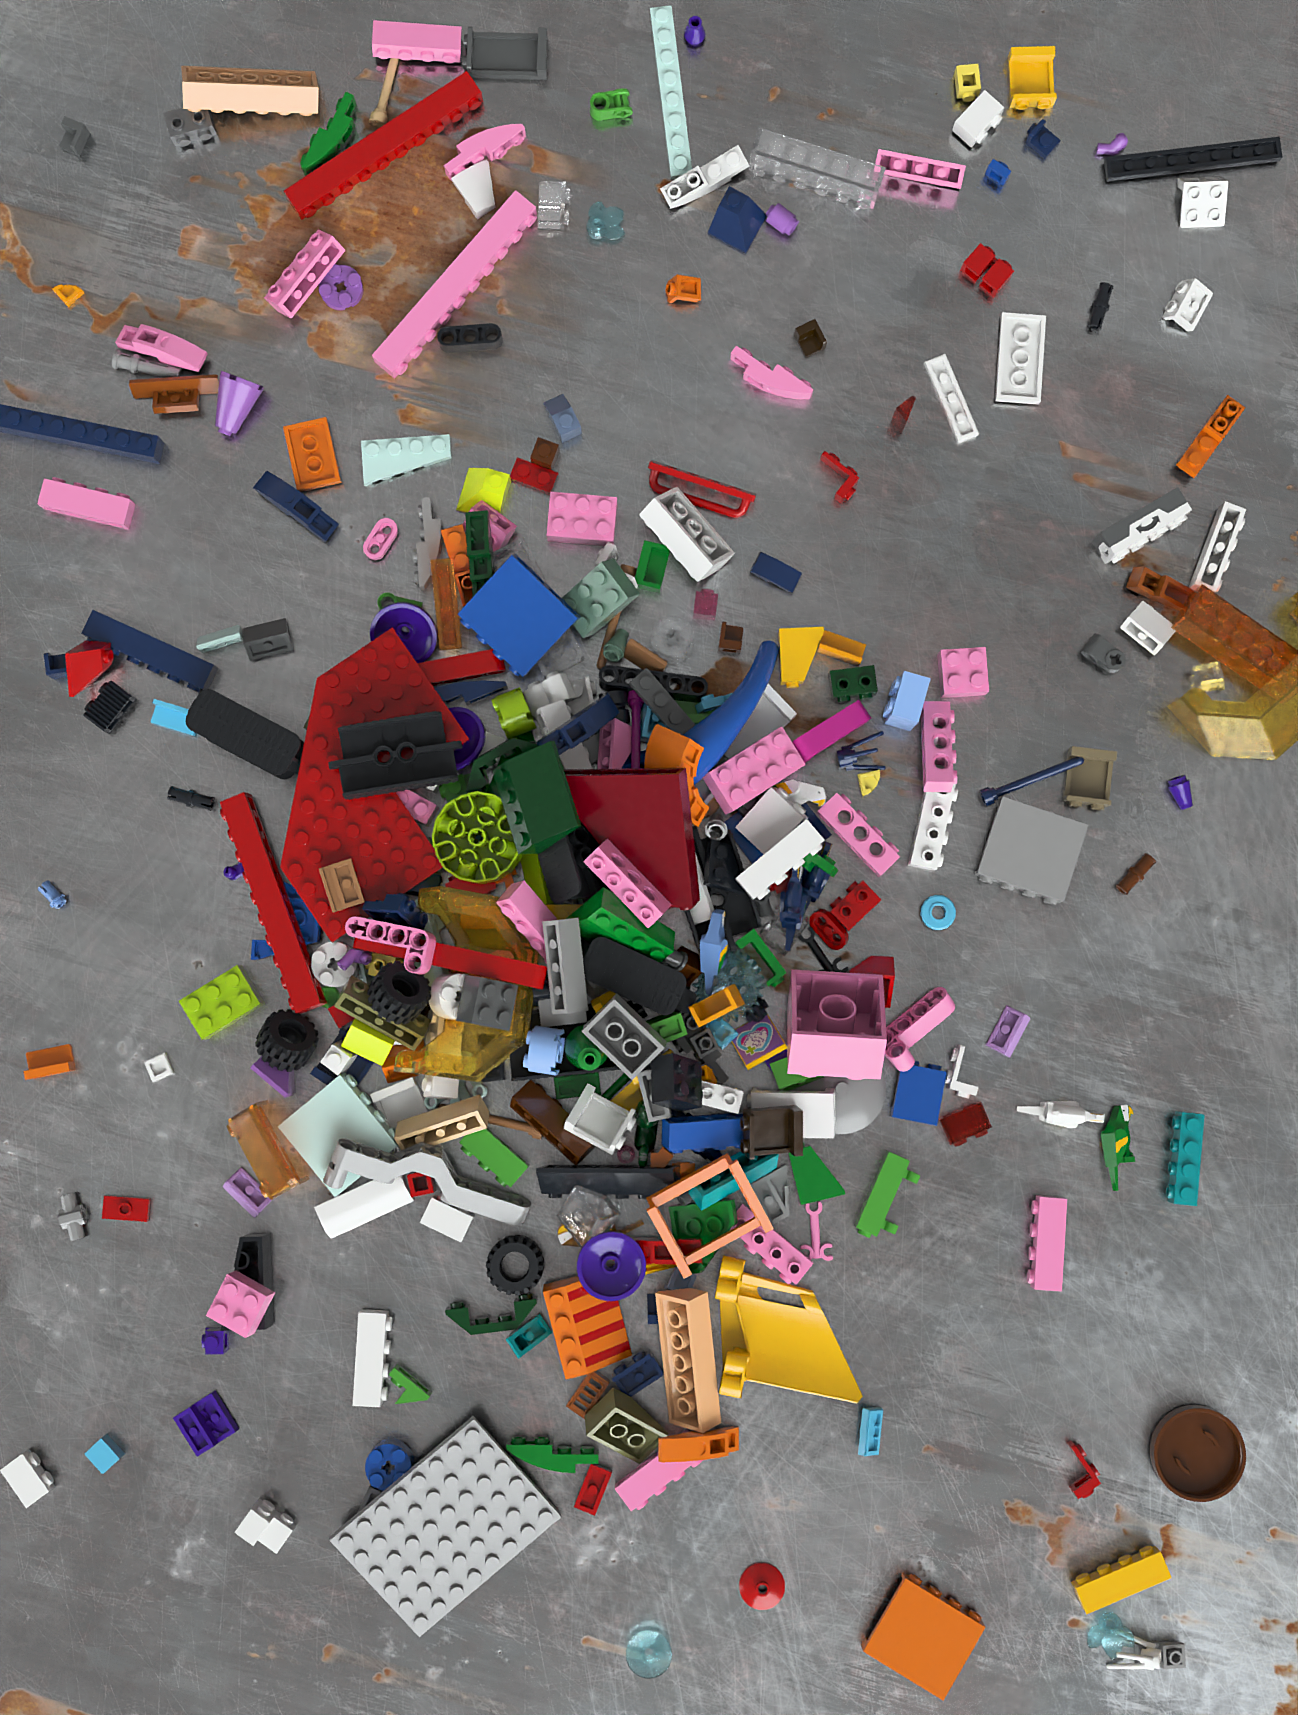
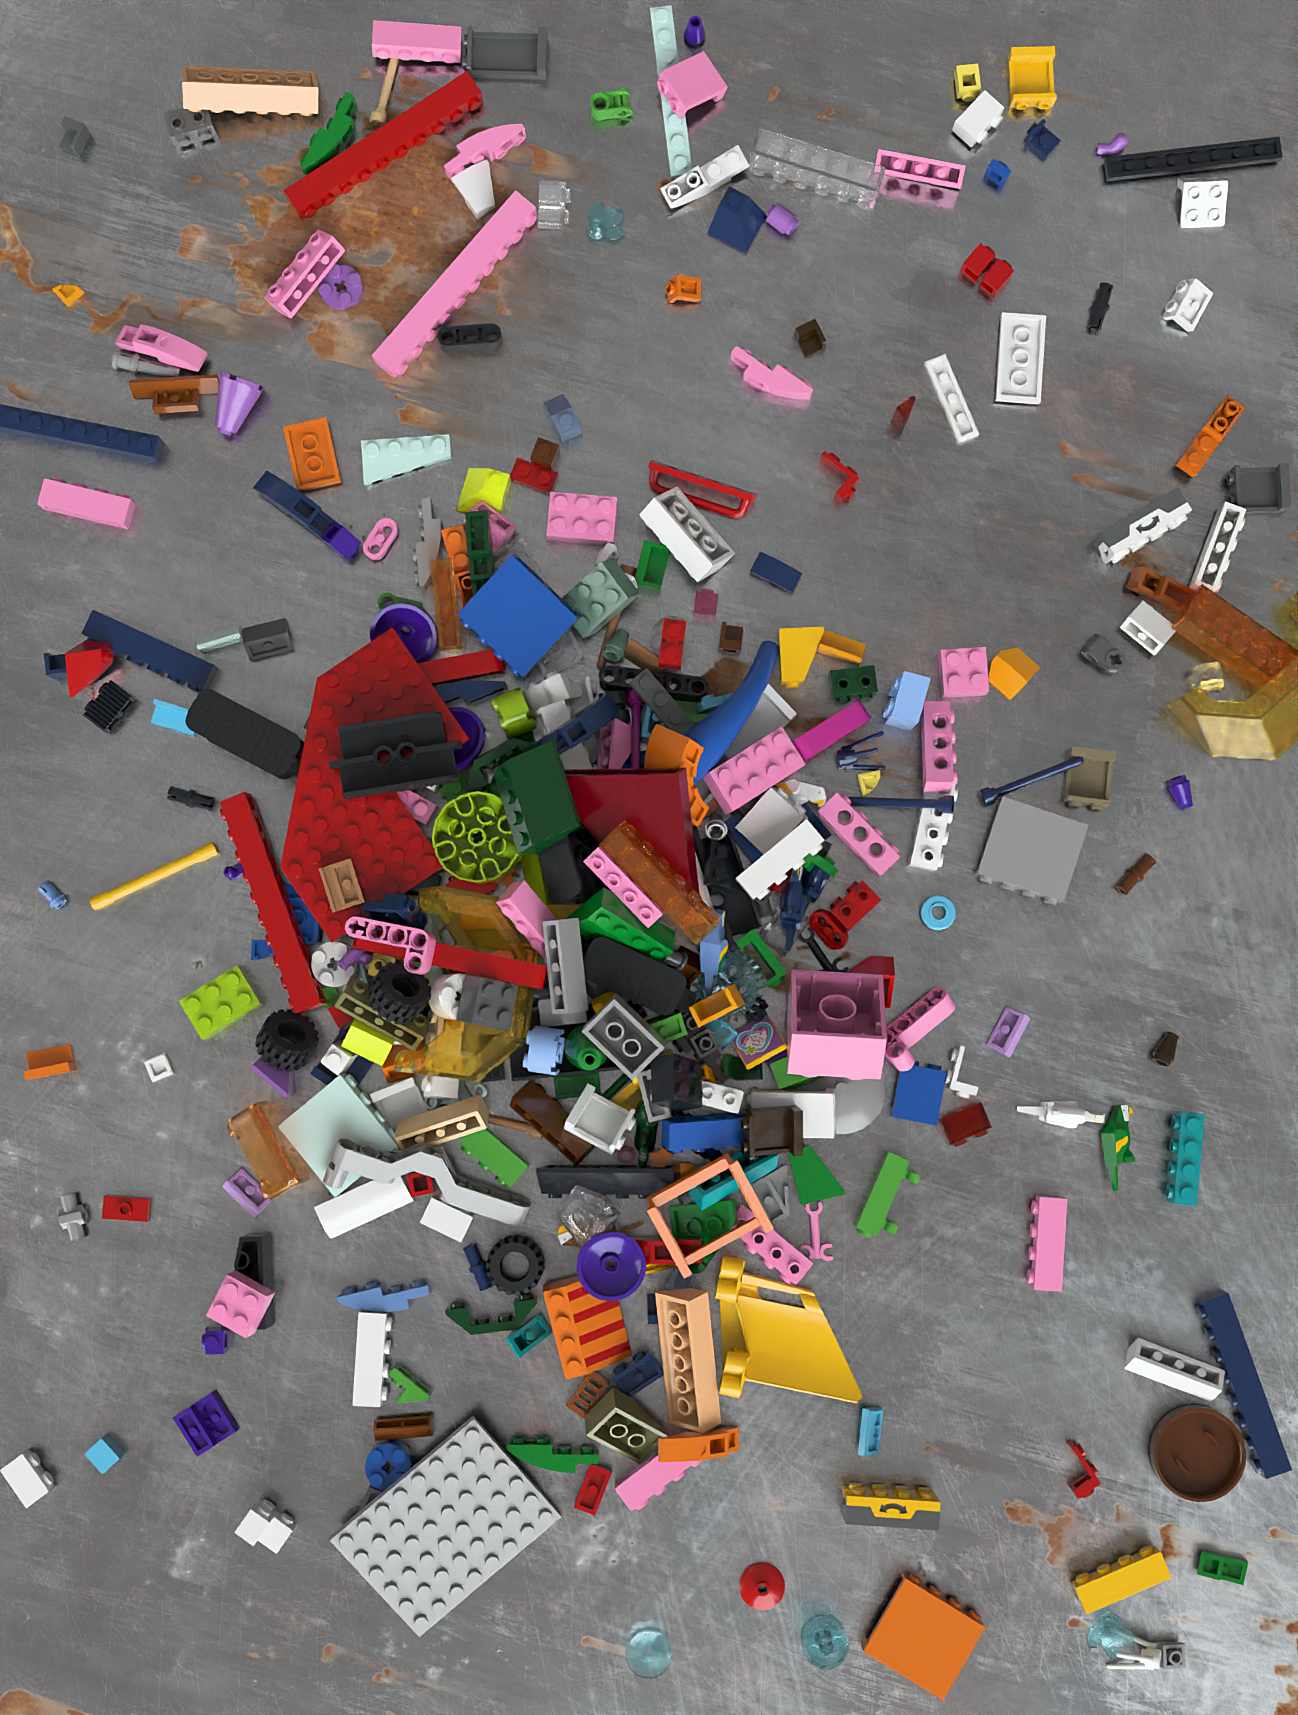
none -> yellow piece [89,842,219,910]
none -> dark purple brick [321,522,361,560]
none -> medium blue slope [336,1280,432,1312]
none -> dark orange piece [373,1415,434,1441]
none -> dark blue pin [463,1243,493,1291]
none -> clear orange brick [599,820,721,945]
none -> bright pink panel [657,51,728,118]
none -> red piece [658,618,686,670]
none -> dark green bracket [721,1053,763,1081]
none -> clear light blue brick [801,1614,849,1670]
none -> piece [841,1482,941,1531]
none -> dark blue piece [848,795,954,814]
none -> light orange slope [988,647,1040,700]
none -> white brick [1124,1338,1225,1402]
none -> dark brown cone [1152,1032,1179,1067]
none -> dark blue brick [1197,1290,1292,1479]
none -> green slope [1197,1551,1248,1586]
none -> dark grey panel [1227,464,1291,514]

